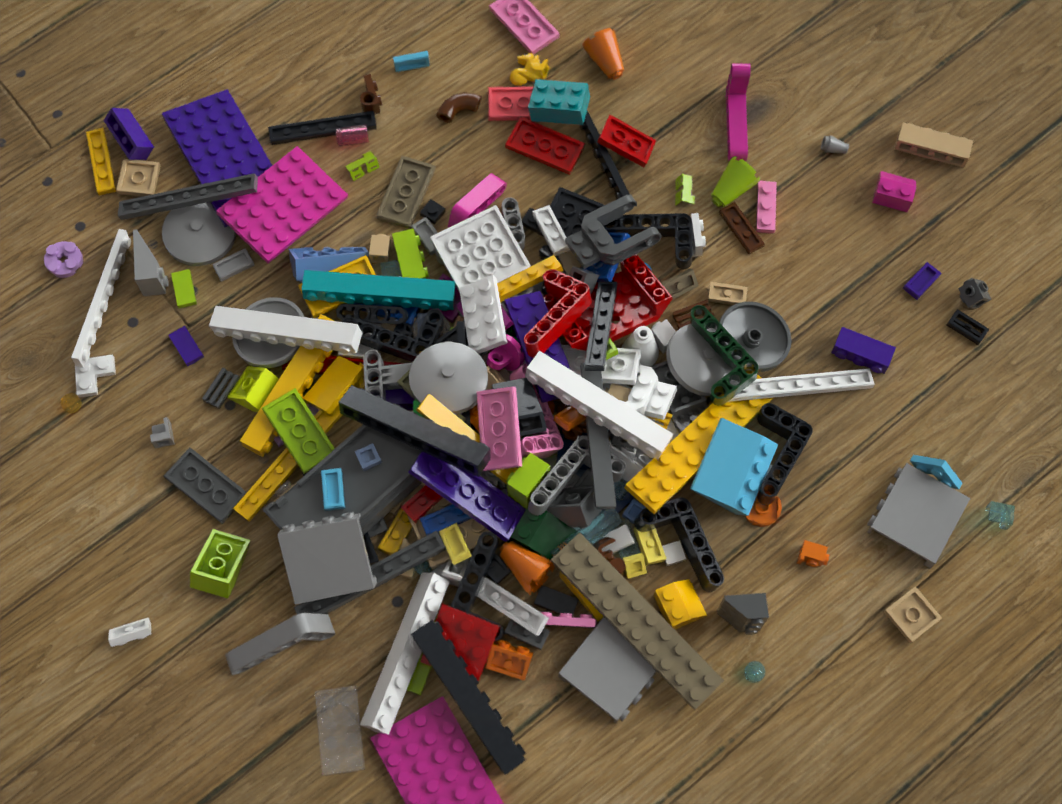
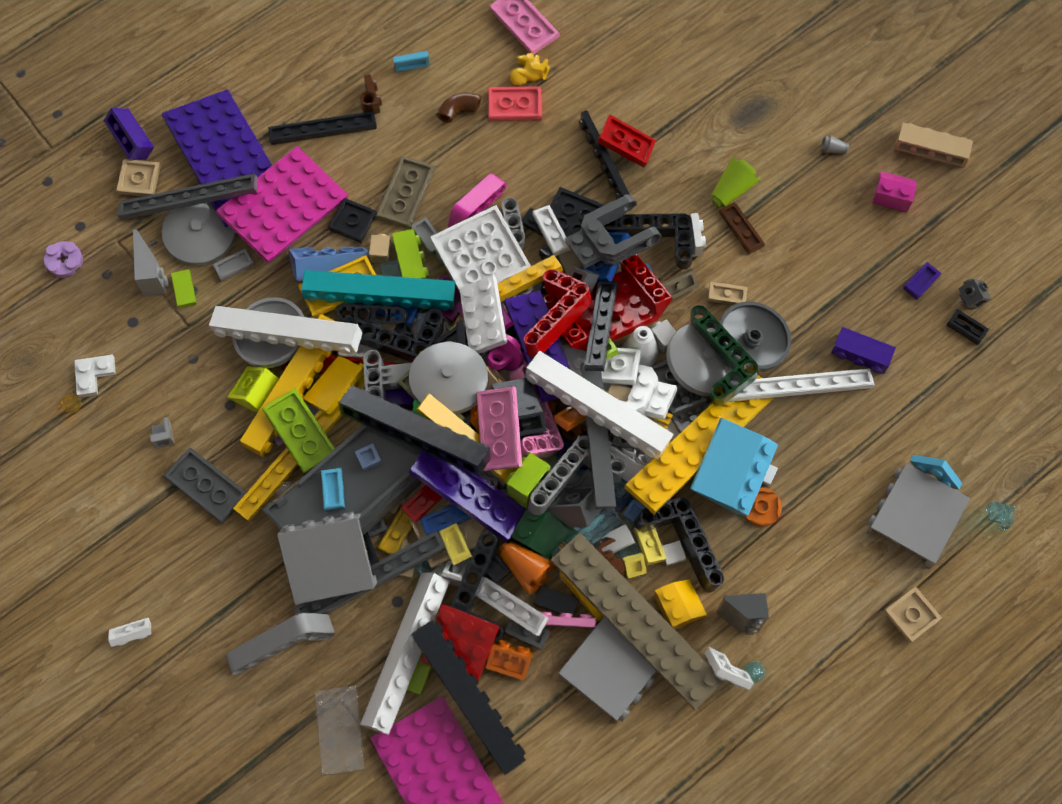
white plate [71,229,131,368] -> none
yellow tile [86,128,117,196] -> none
dark purple tile [168,326,204,367] -> none
lime slope [190,529,250,598] -> none
dark grey tile [202,368,240,409] -> none
clear pink piece [336,125,369,147] -> none
lime piece [345,151,380,181] -> none
black plate [420,199,446,225] -> none
red plate [505,117,585,175] -> none
teal brick [528,79,590,125] -> none
orange cone [582,28,624,80] -> none
reddish brown tile [672,300,715,329] -> none
lime piece [675,173,695,206] -> none
dark pink beam [726,63,751,161] -> none
bright pink plate [756,181,777,234] -> none
black beam [757,403,813,505] -> none
orange brick [797,540,829,567] -> none
none -> black tile [328,198,377,243]
none -> white plate [704,647,754,690]

